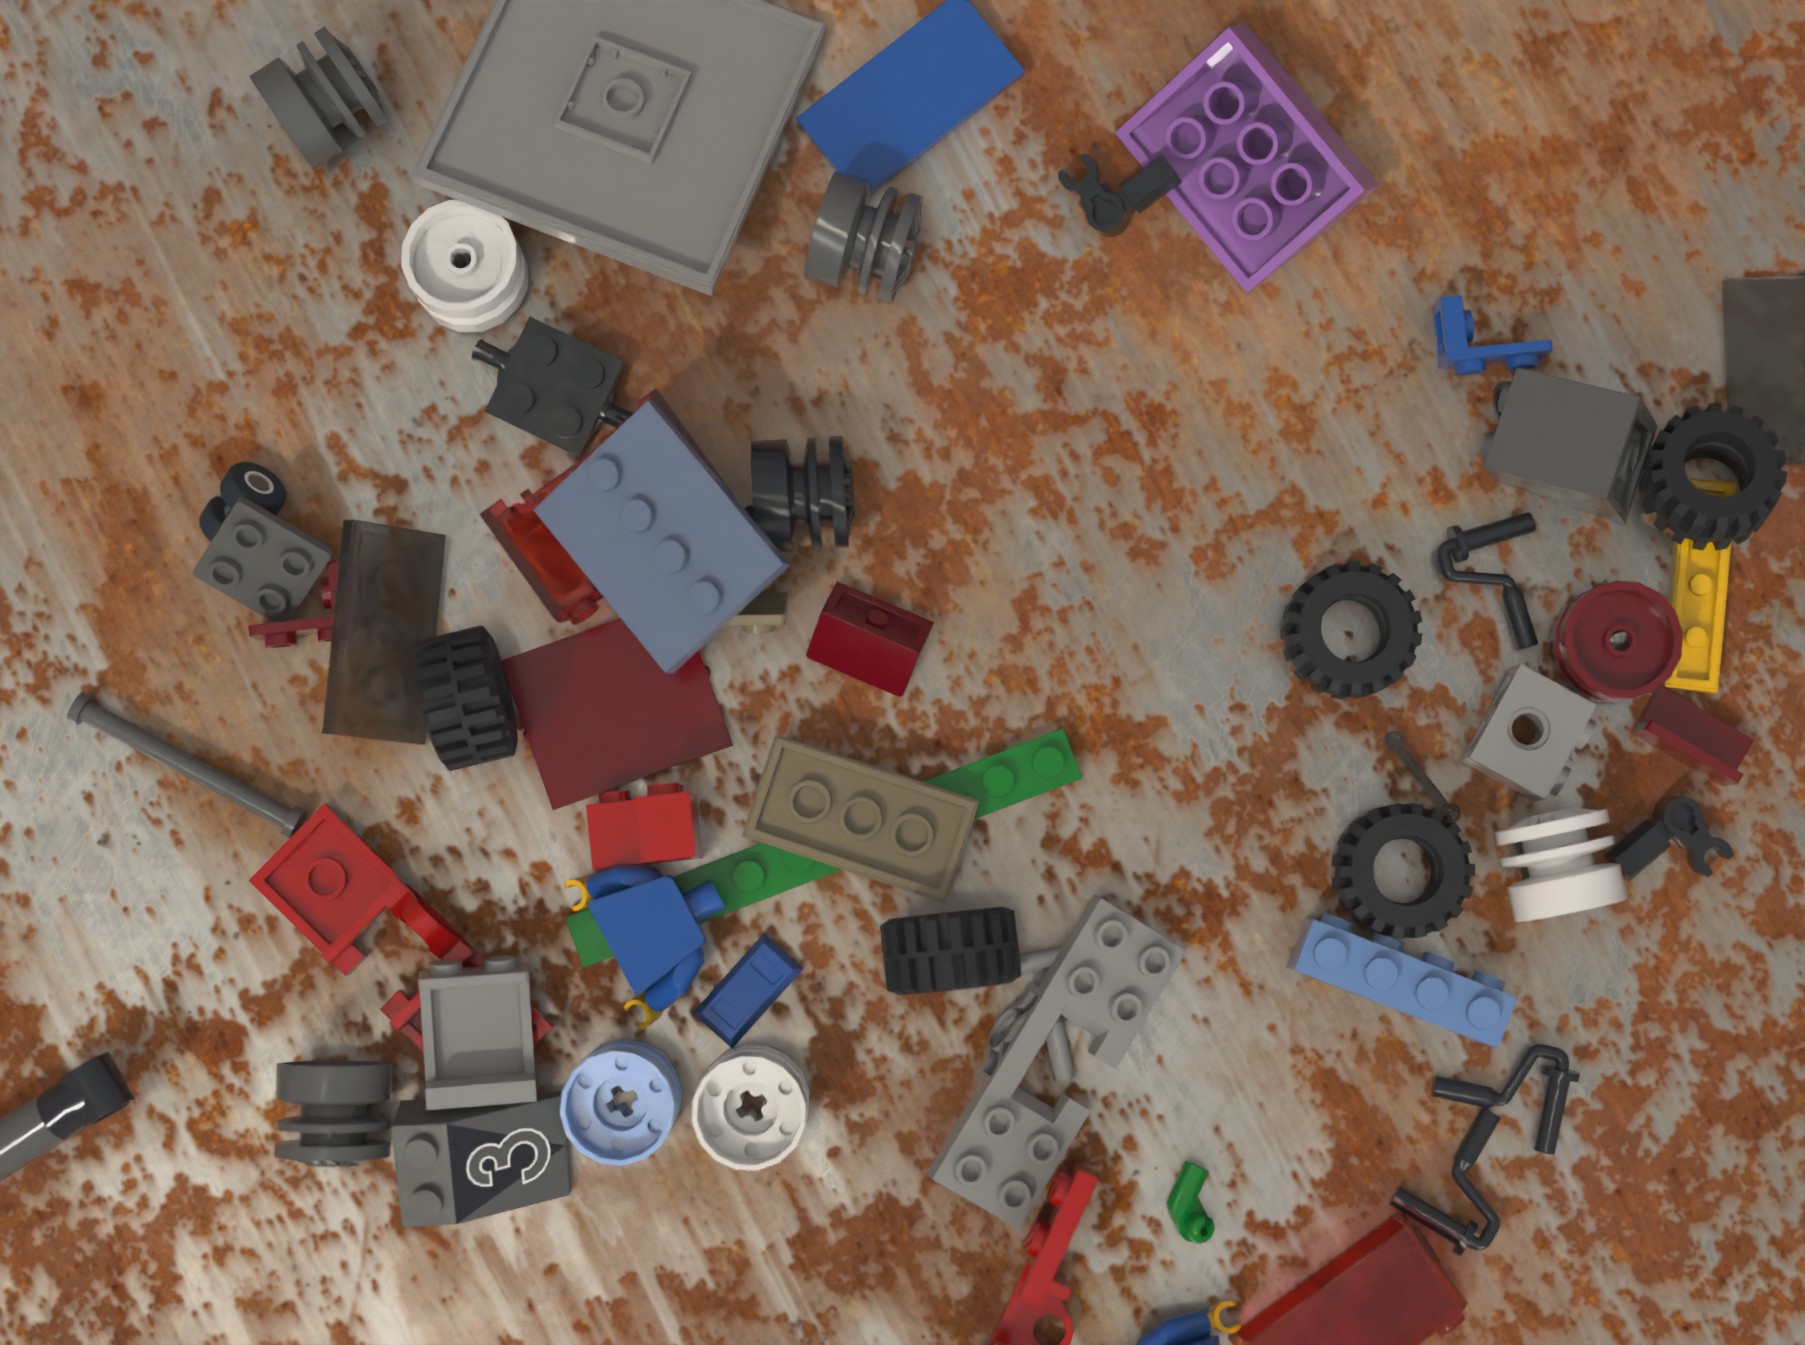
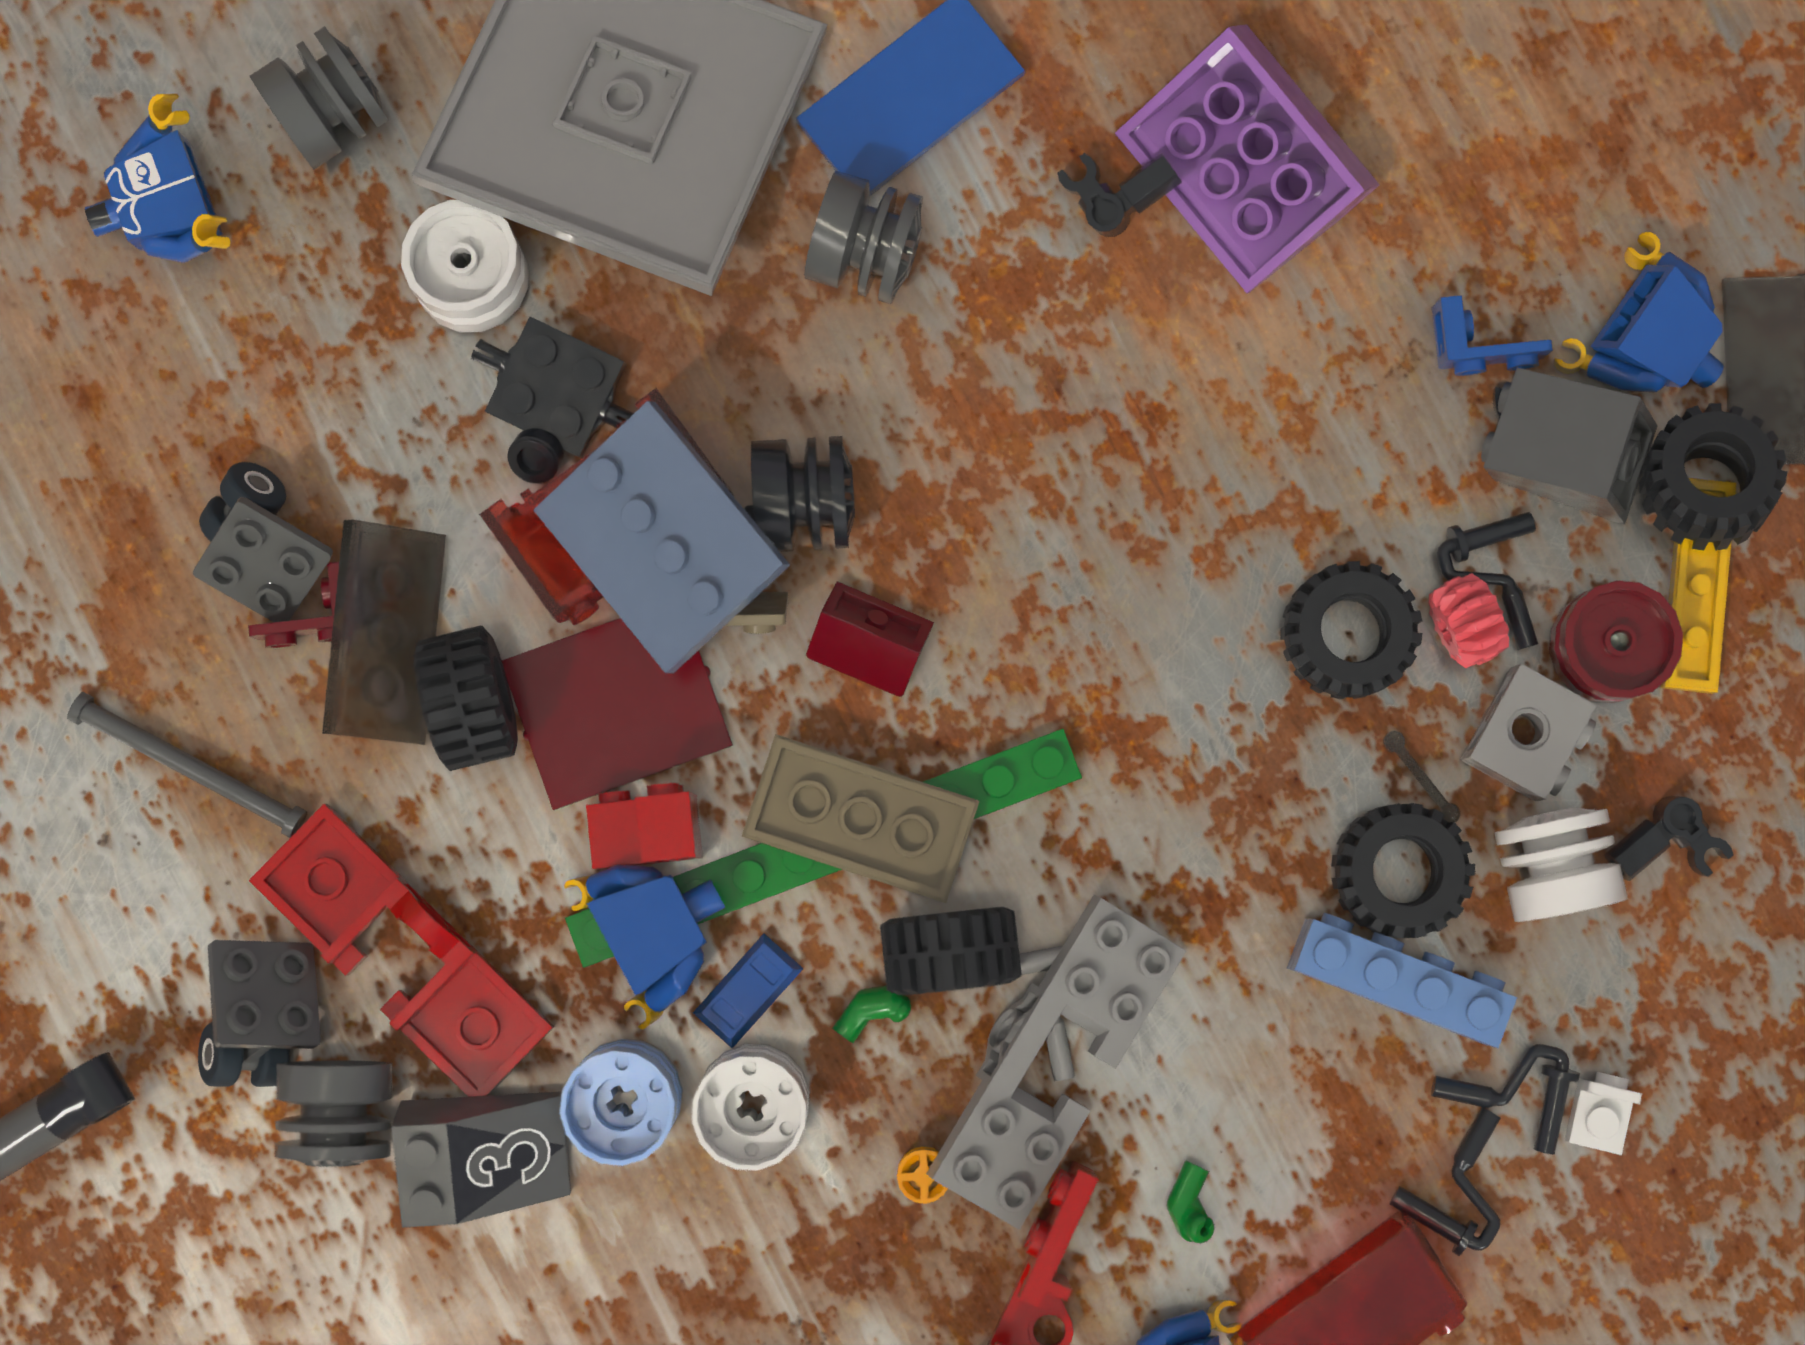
light grey panel [418,956,537,1110] -> none
dark red panel [1630,686,1754,786] -> none
none -> blue torso [85,93,231,263]
none -> dark grey plate [198,940,321,1087]
none -> black tile [507,428,564,484]
none -> green arm [832,985,911,1043]
none -> light orange wheel [897,1146,948,1204]
none -> coral gear [1428,573,1509,668]
none -> blue torso [1554,232,1724,393]
none -> white bracket [1565,1072,1642,1155]

